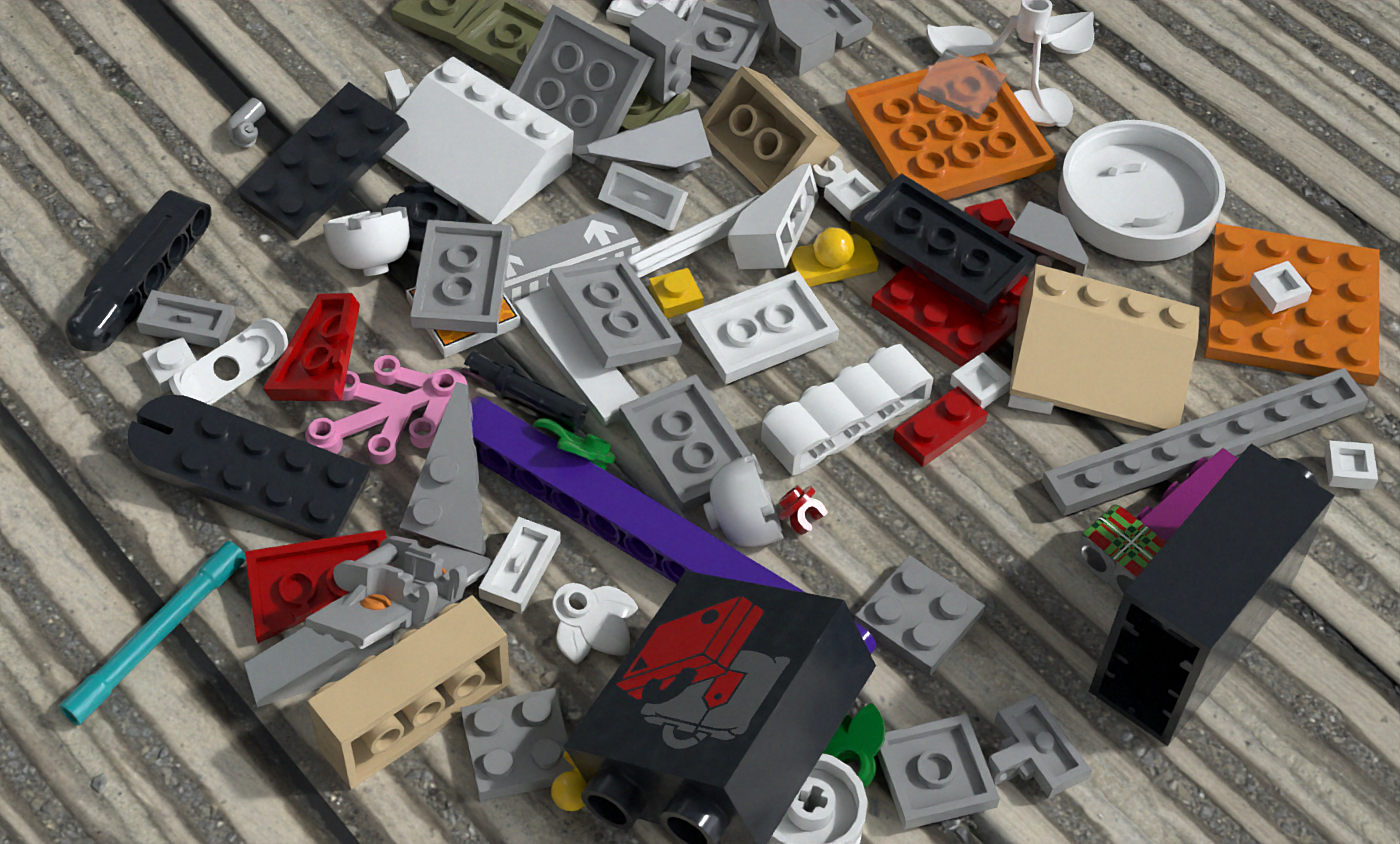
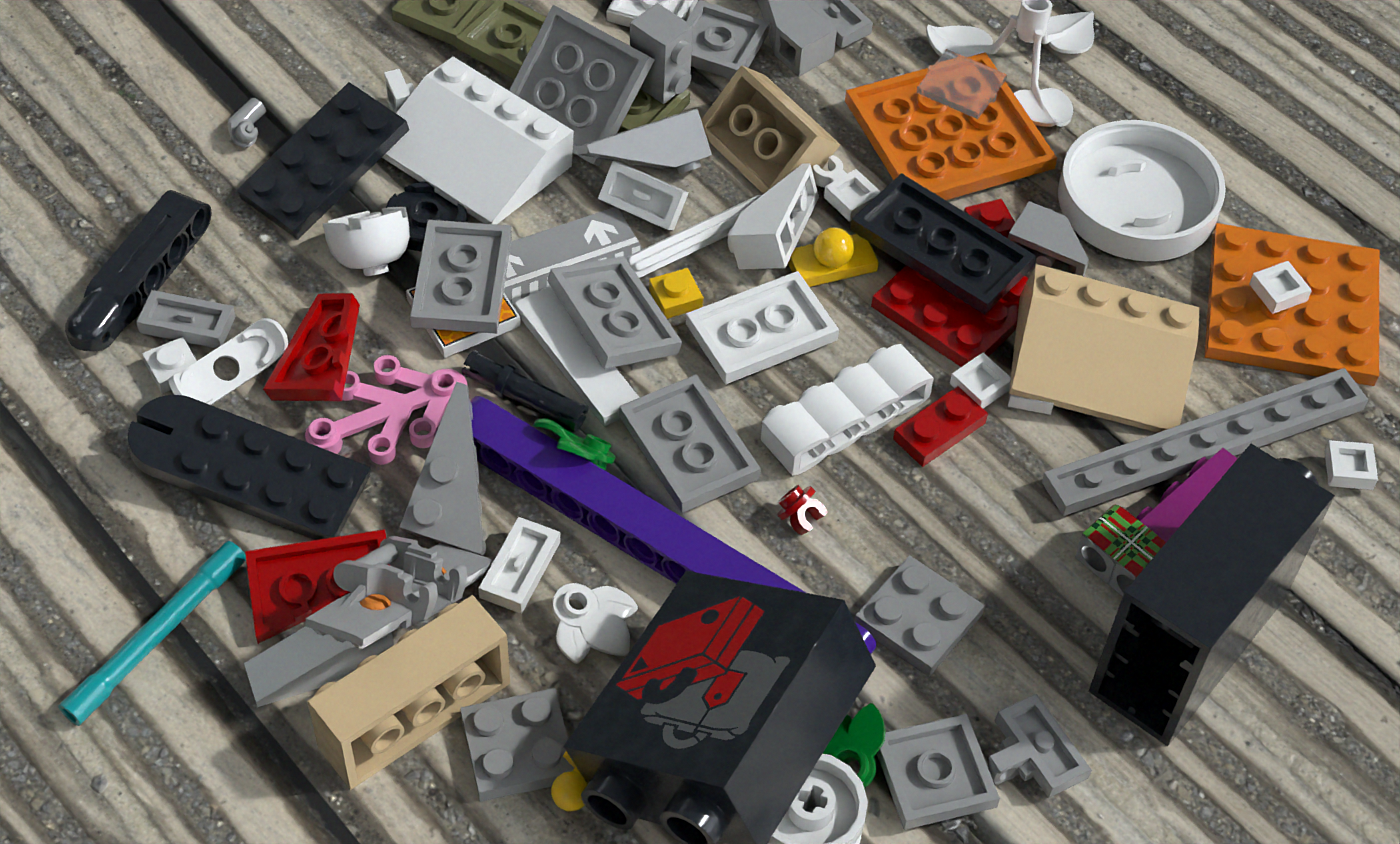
white cylinder [704,453,783,548] -> none

